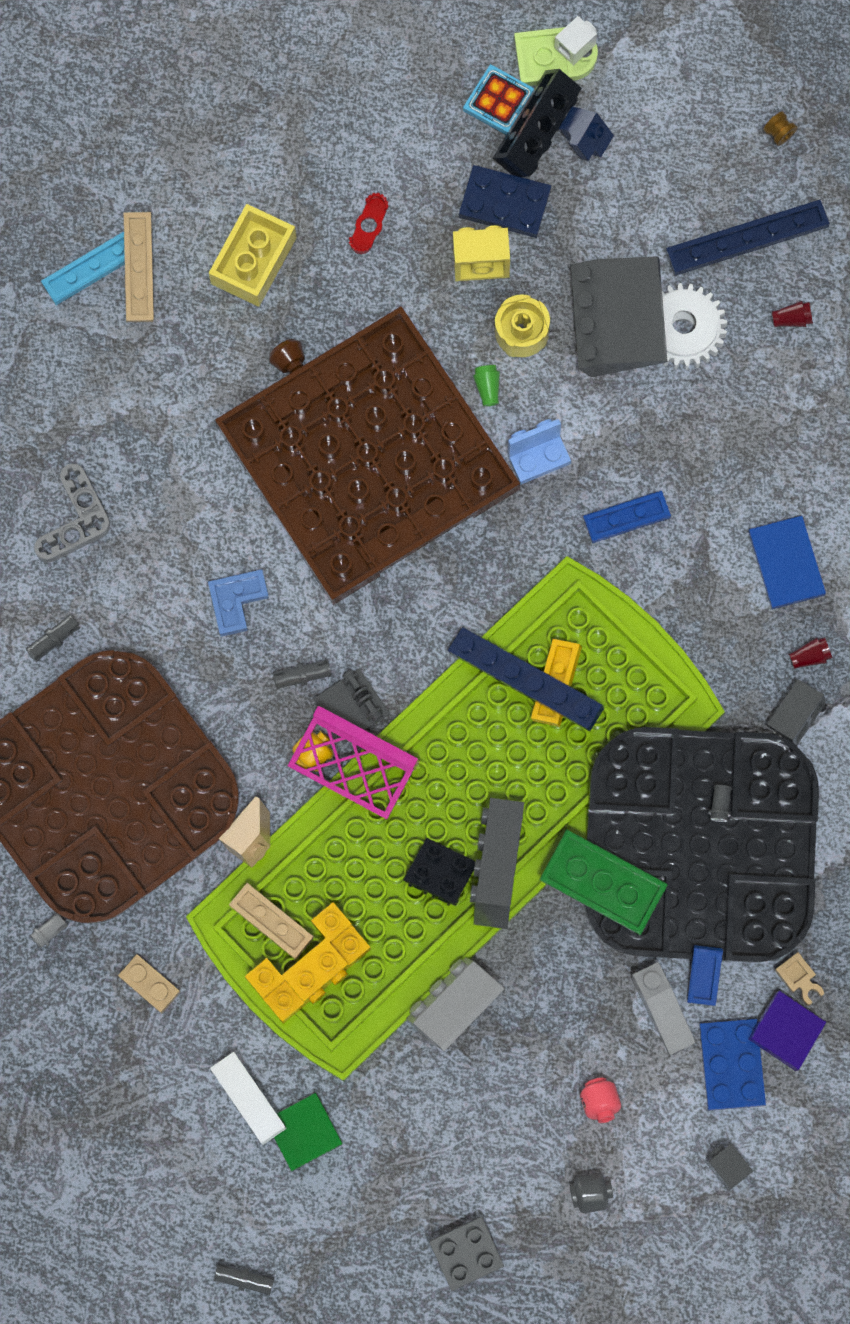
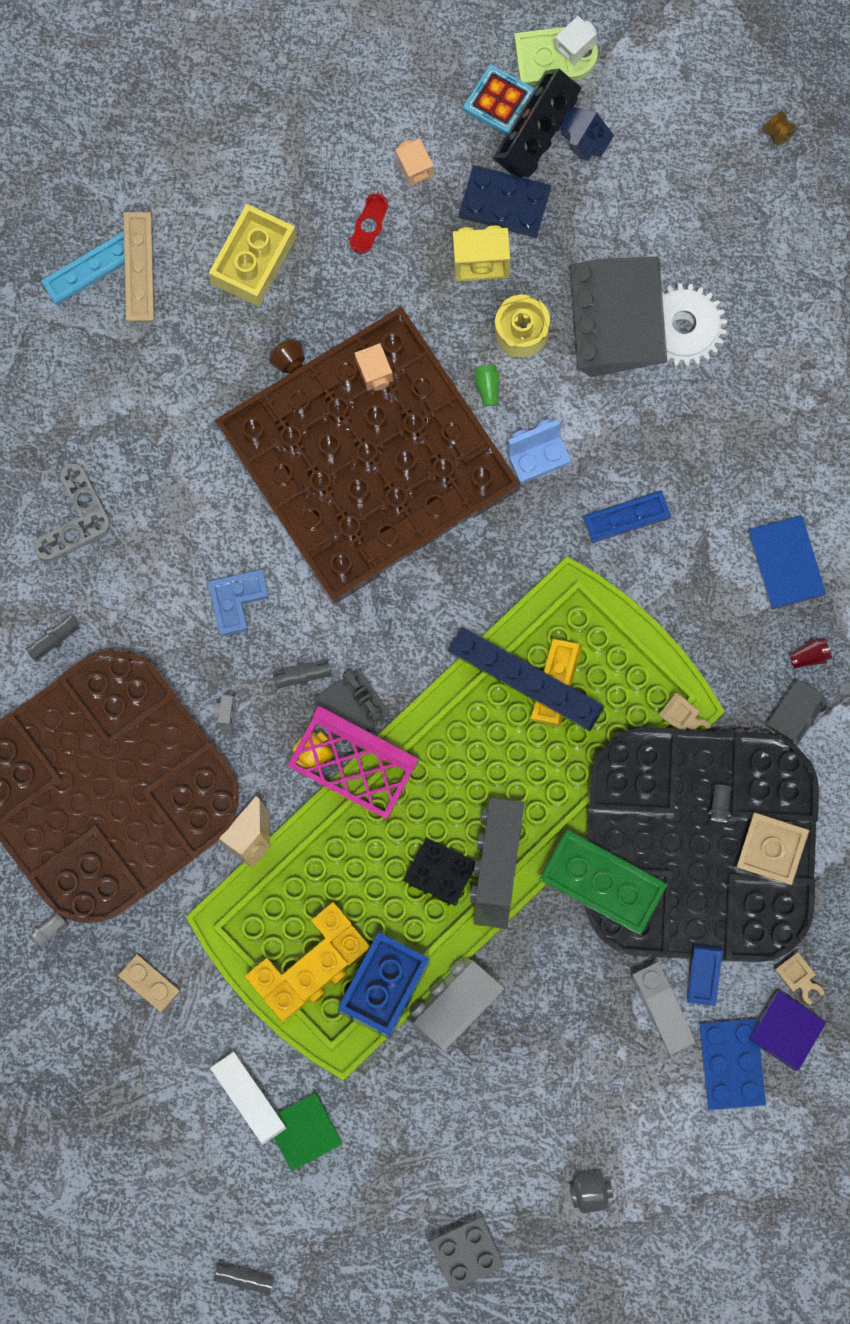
tan plate [229,883,314,960] -> none
coral head [580,1078,621,1123] -> none
dark blue plate [666,199,830,276] -> none
dark grey brick [707,1144,753,1192] -> none
dark red cone [772,301,813,327] -> none
none -> light grey plate [214,695,236,735]
none -> blue brick [338,932,430,1040]
none -> light nougat brick [354,343,393,391]
none -> light nougat brick [395,138,434,187]
none -> tan plate [659,693,710,731]
none -> tan plate [737,813,810,885]

